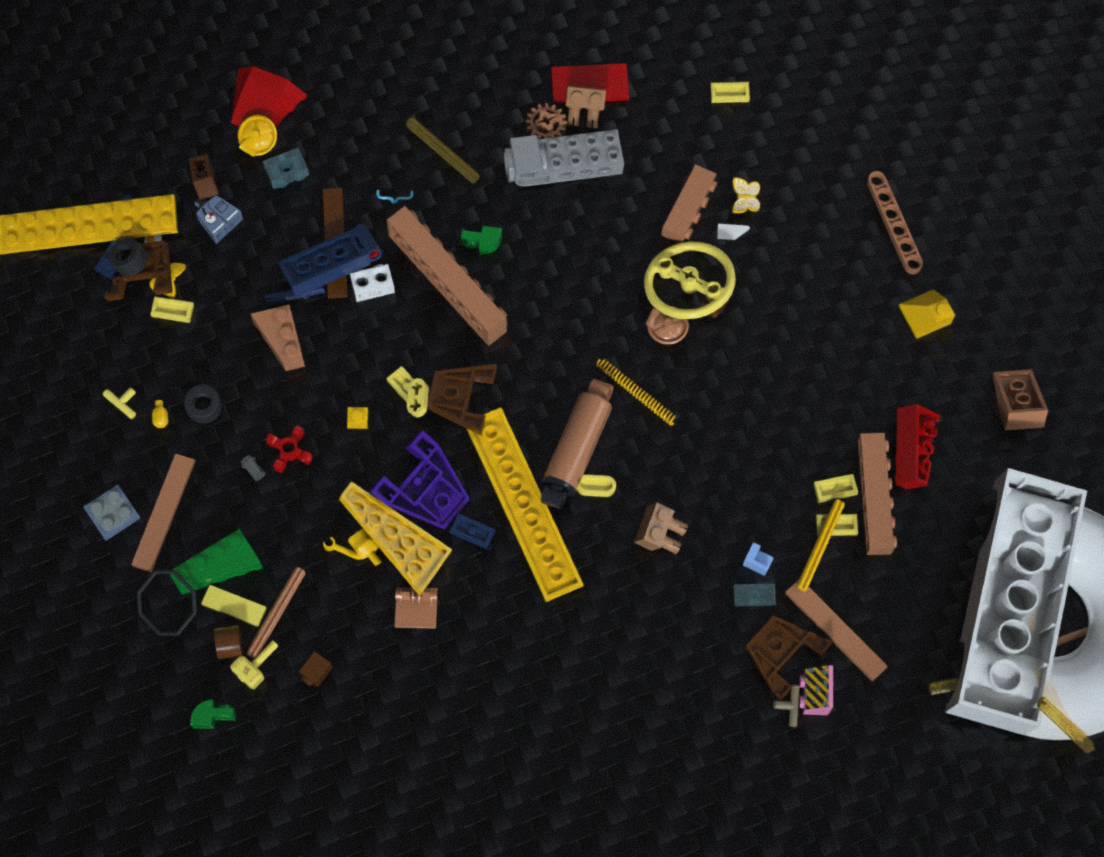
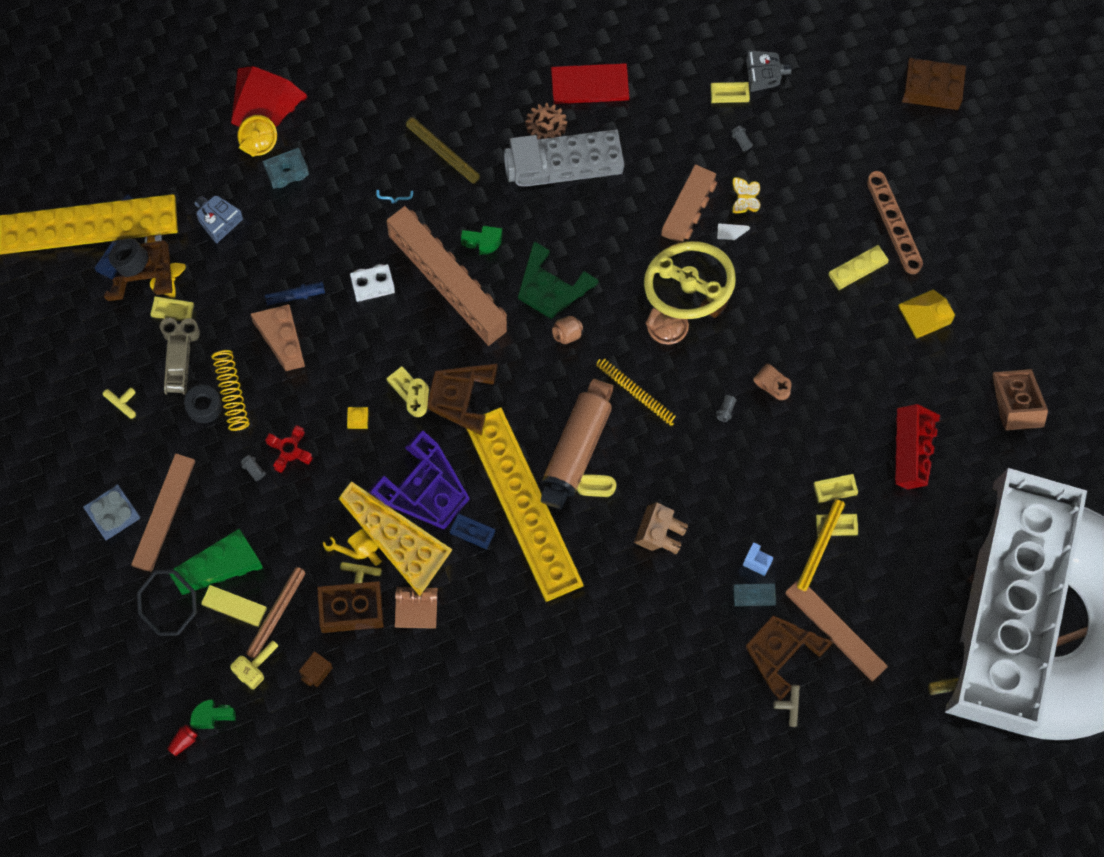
yellow cylinder [152,400,168,428] -> none
reddish brown brick [189,154,218,200] -> none
reddish brown piece [214,625,243,659] -> none
dark blue hinge [279,224,382,297] -> none
reddish brown tile [323,188,348,299] -> none
medium nougat brick [565,85,606,128] -> none
slope [799,665,833,715] -> none
nougat brick [858,433,897,555] -> none
clear yellow axle [1036,697,1095,753] -> none
none -> dark tan piece [160,318,200,395]
none -> red cone [167,724,198,756]
none -> yellow piece [212,350,250,431]
none -> reddish brown brick [318,581,384,633]
none -> light yellow piece [340,562,382,584]
none -> dark green wing [518,242,599,319]
none -> nougat head [552,316,583,344]
none -> dark grey pin [716,395,737,422]
none -> dark grey pin [732,126,753,151]
none -> dark grey torso [746,51,791,92]
none -> nougat piece [753,364,792,400]
none -> light yellow plate [828,245,889,290]
none -> reddish brown brick [902,58,966,110]

